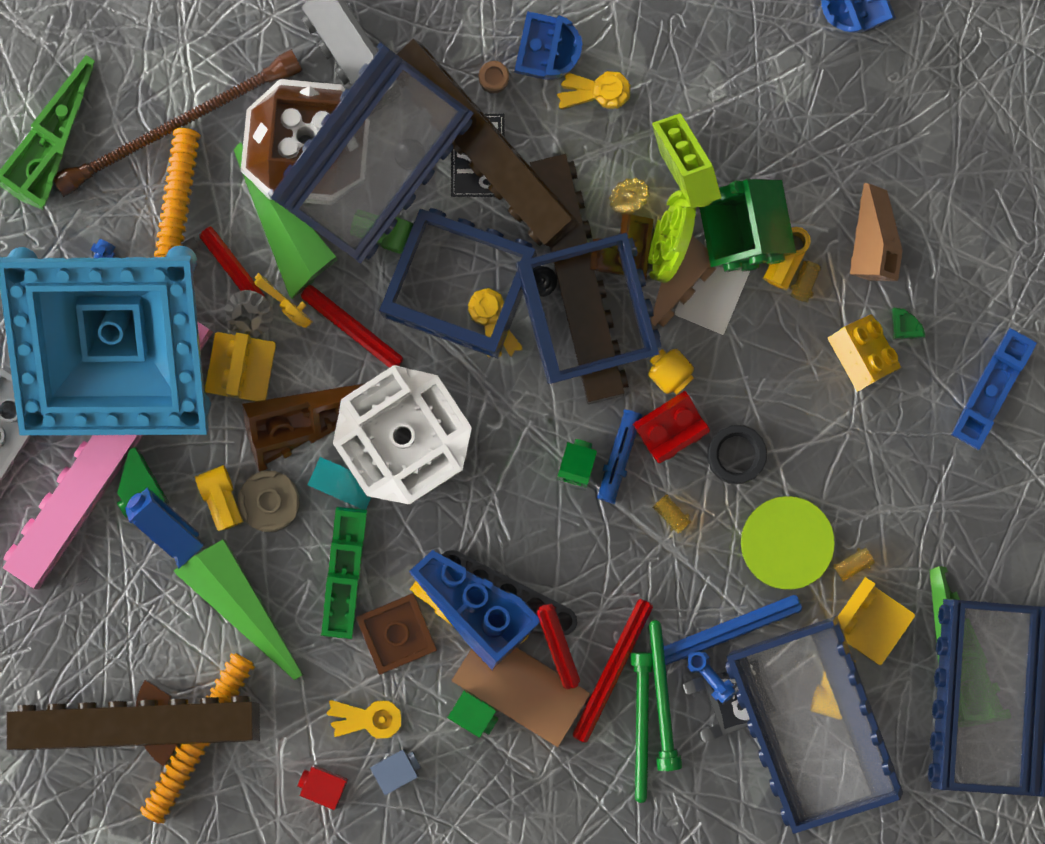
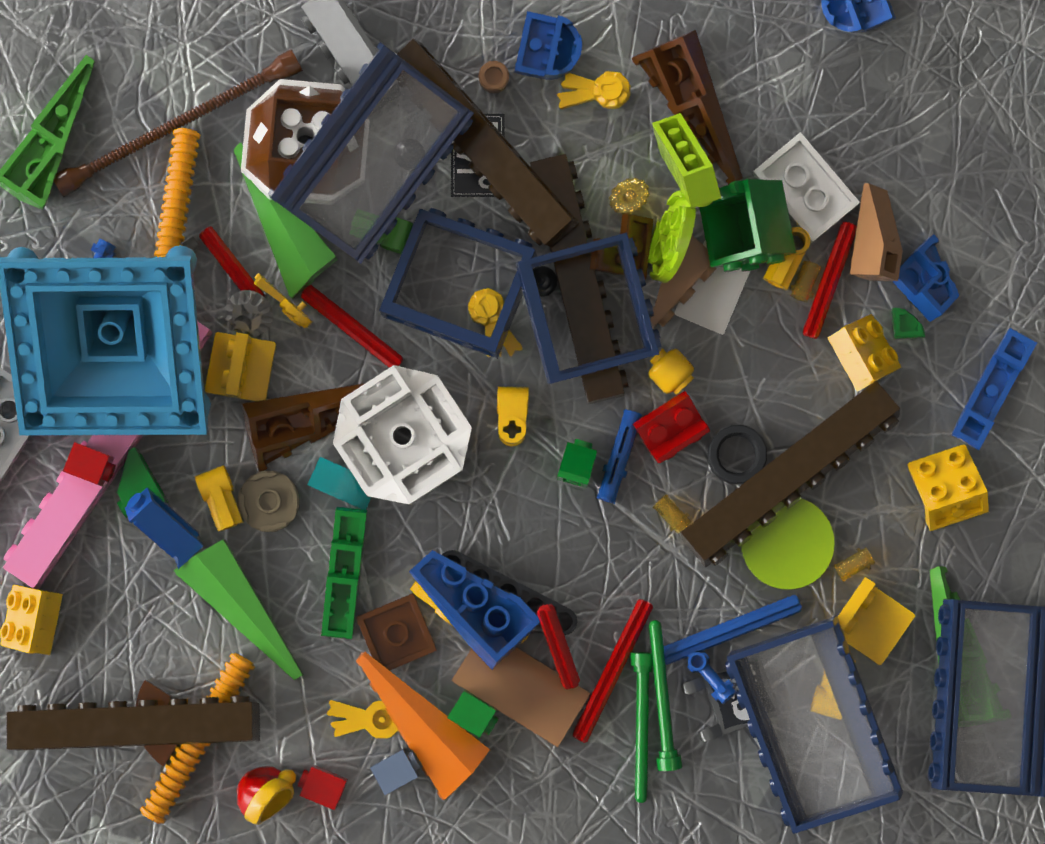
none -> yellow bracket [0,585,63,655]
none -> red brick [63,442,116,487]
none -> yellow piece [237,766,296,825]
none -> orange wedge [356,652,490,800]
none -> yellow piece [497,386,529,447]
none -> reddish brown wedge [632,30,743,185]
none -> dark brown brick [681,381,900,568]
none -> white plate [753,132,860,243]
none -> red axle [803,222,857,339]
none -> blue slope [892,234,959,322]
none -> yellow bracket [907,444,989,531]

